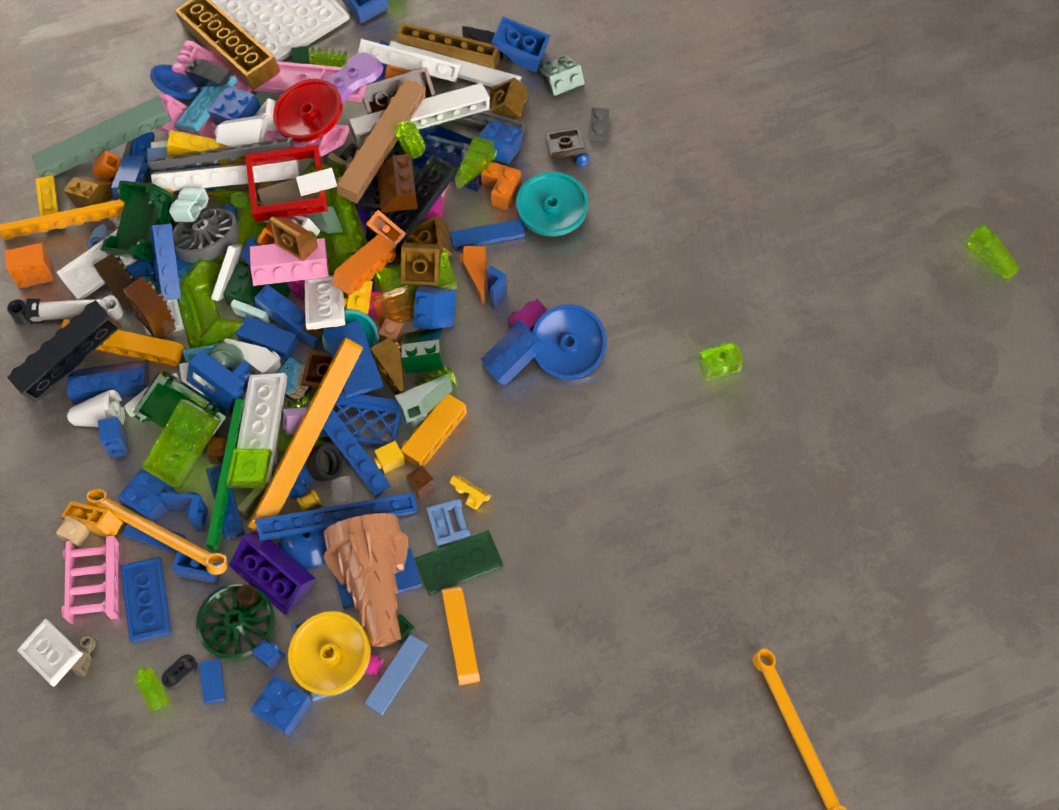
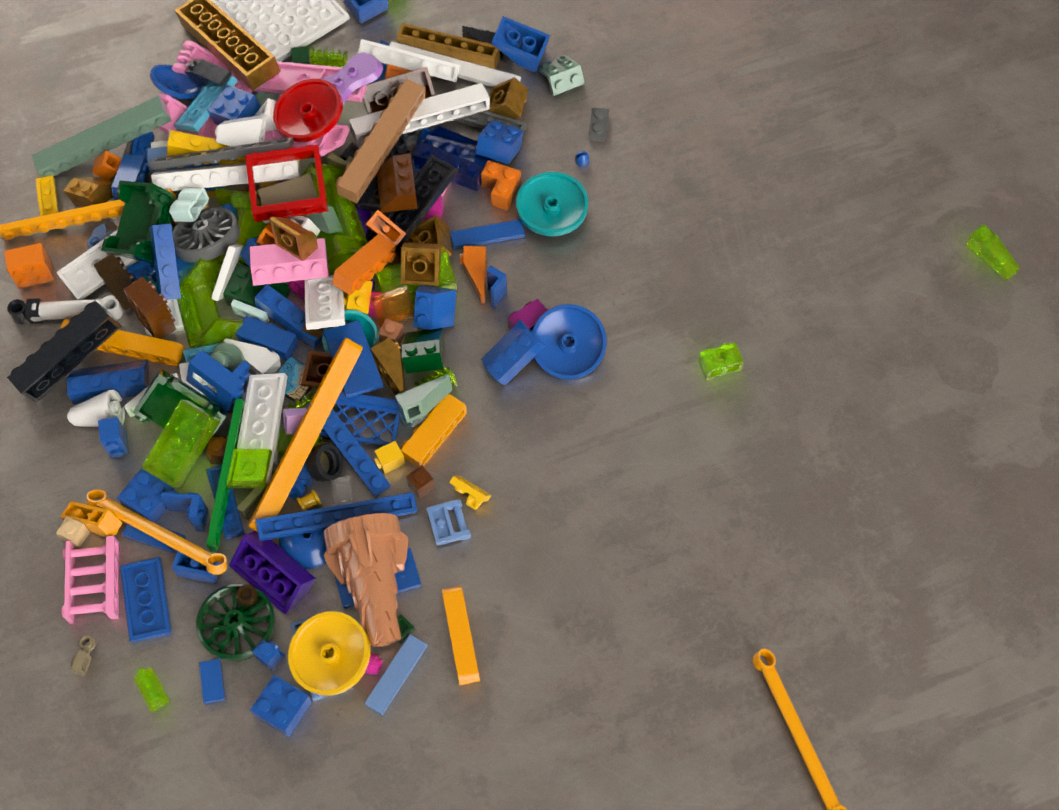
white tile [17,618,83,686] -> none
black beam [161,654,198,690] -> none
white tile [296,168,337,196] -> none
clear neon green piece [395,121,426,159] -> none
clear green tile [414,530,504,596] -> none
clear neon green slope [455,136,497,189] -> none
dark brown tile [545,127,586,159] -> none

